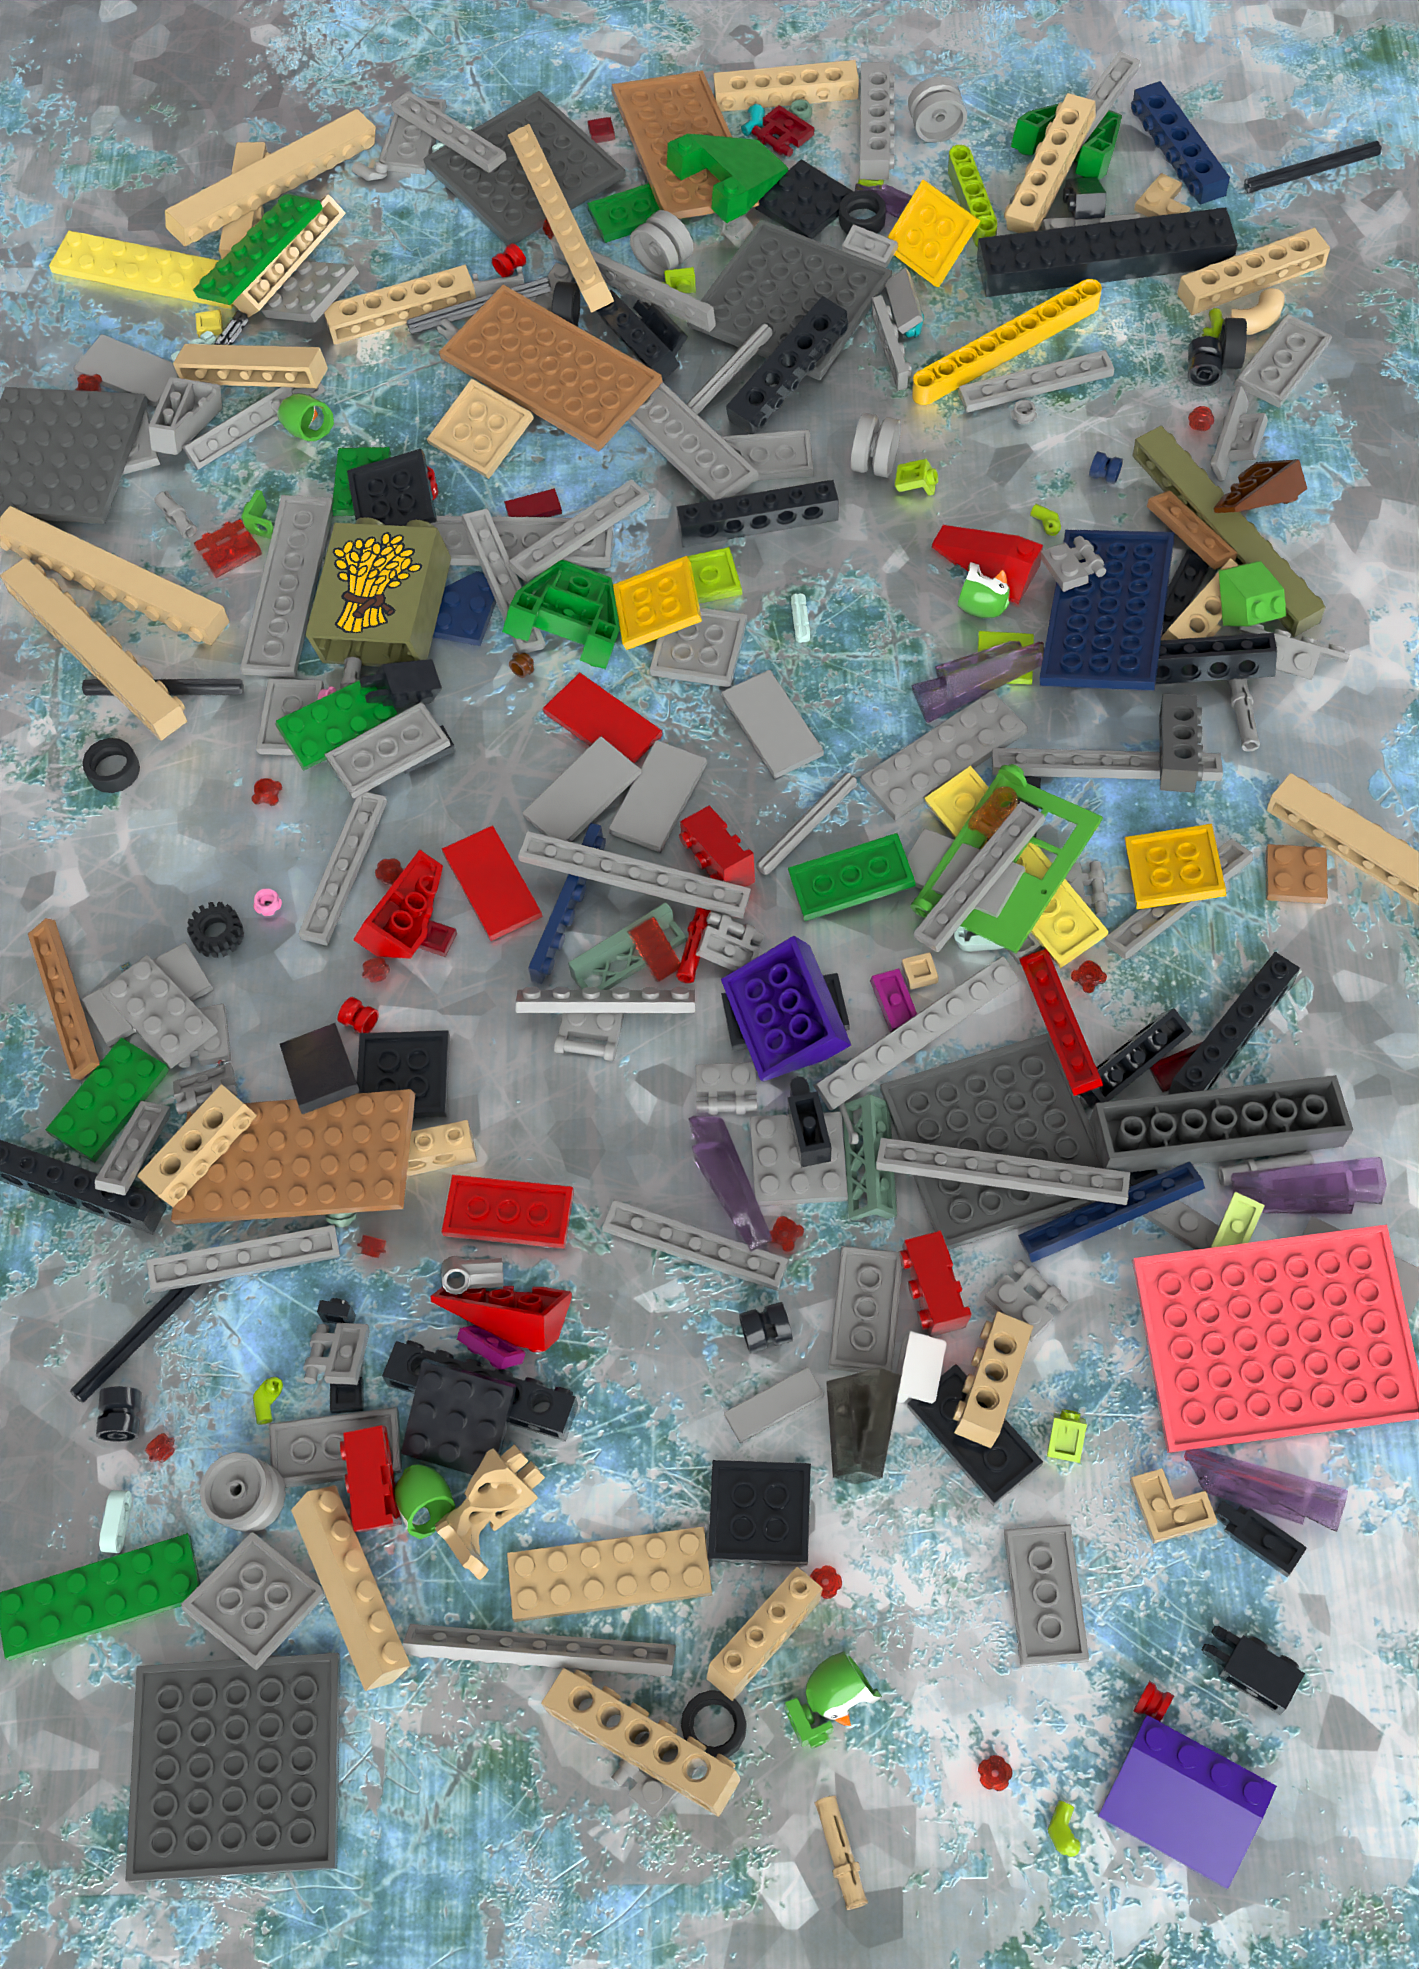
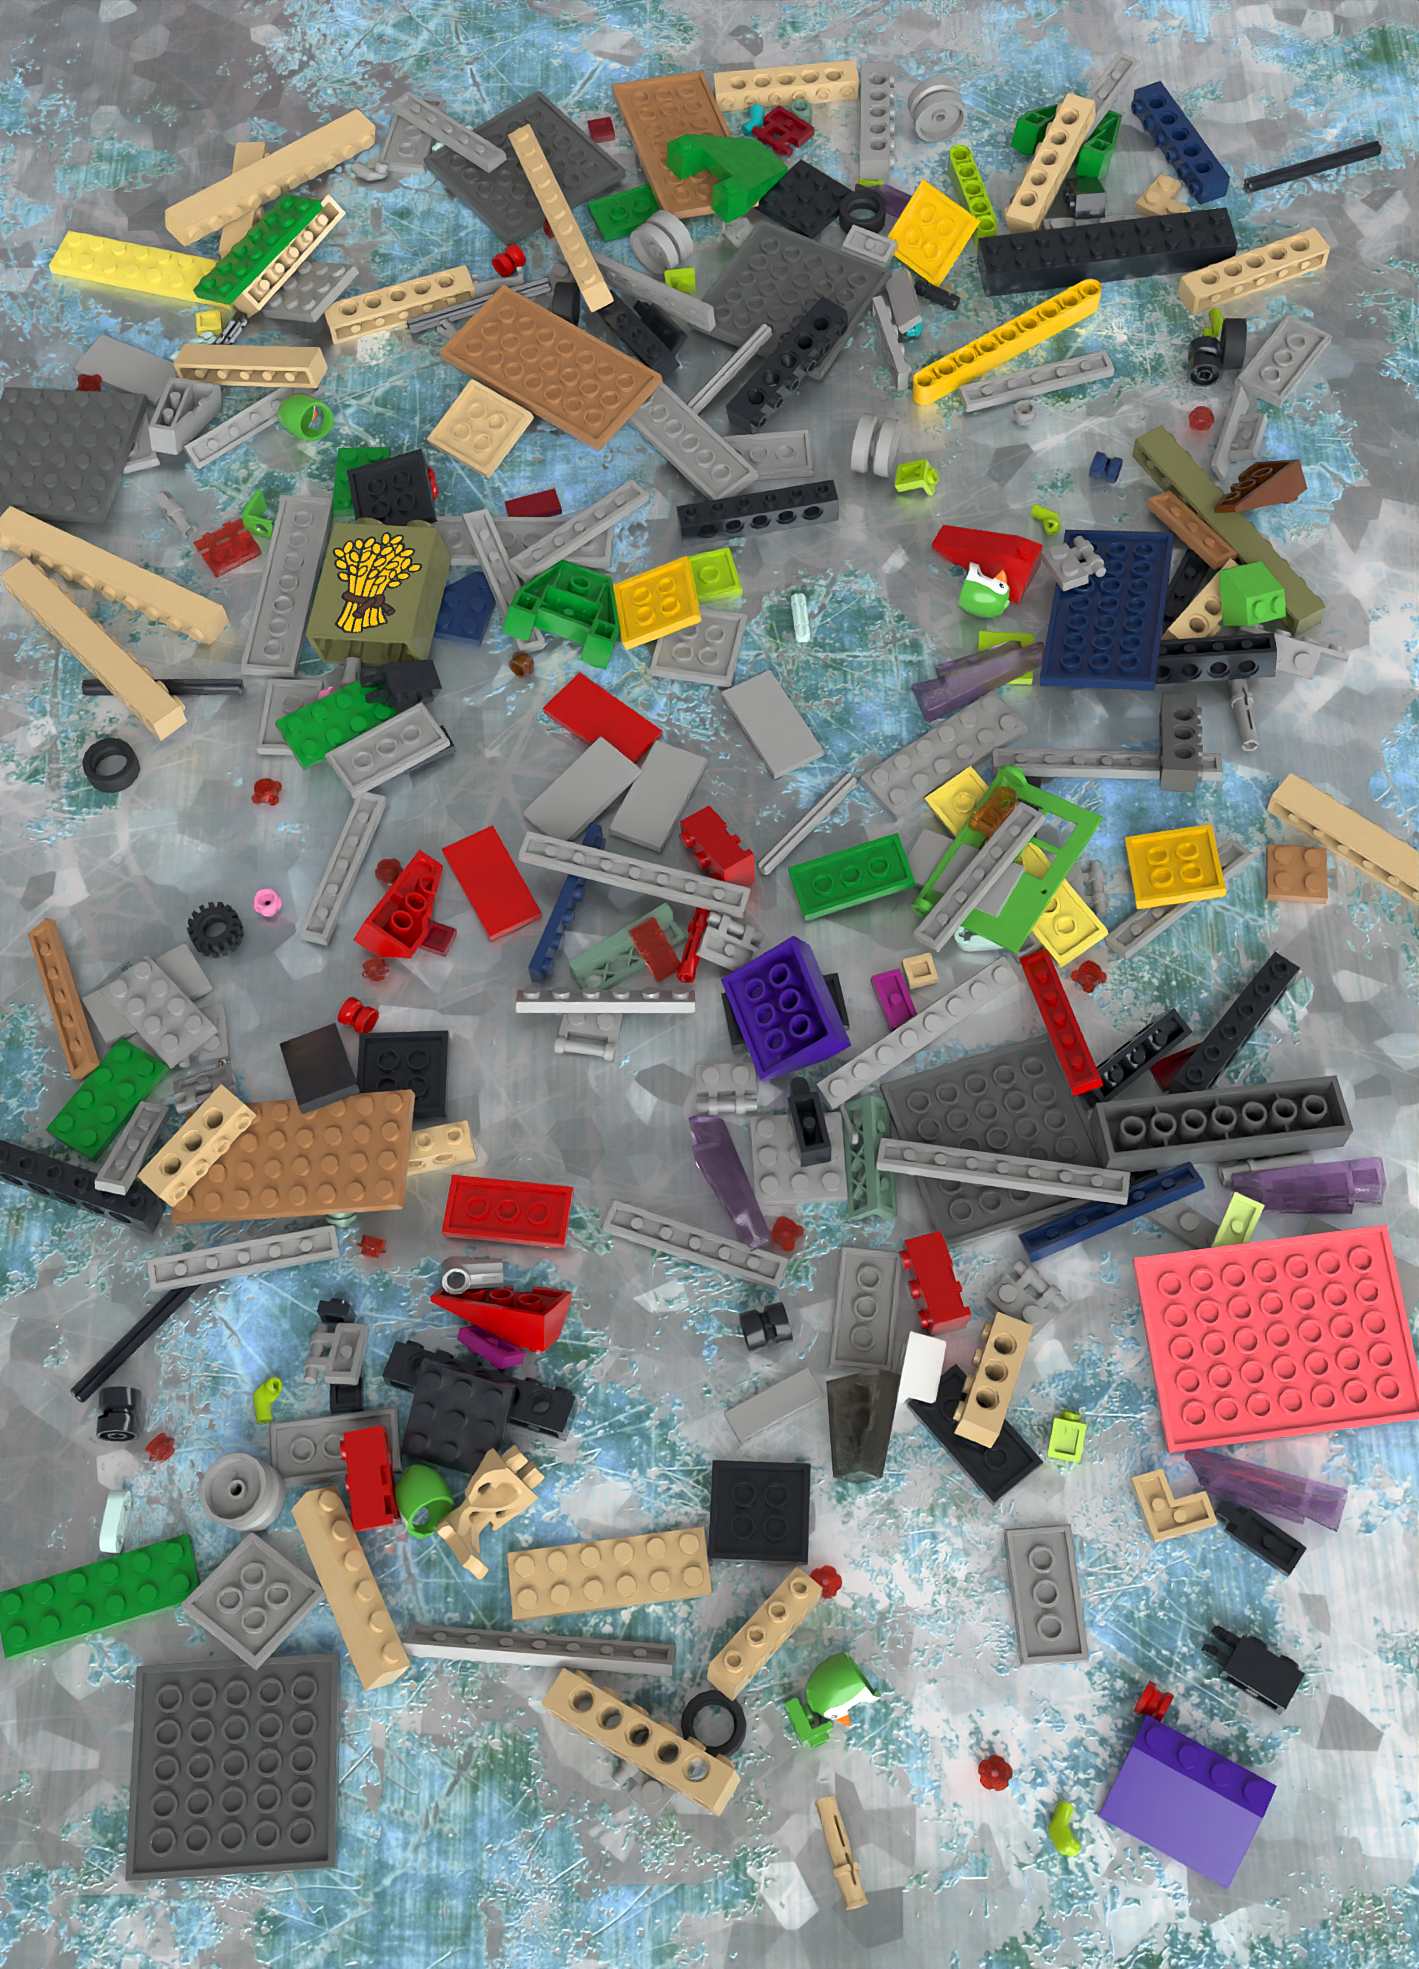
tan cylinder [1230,288,1285,335] -> none
none -> black axle [914,279,961,311]

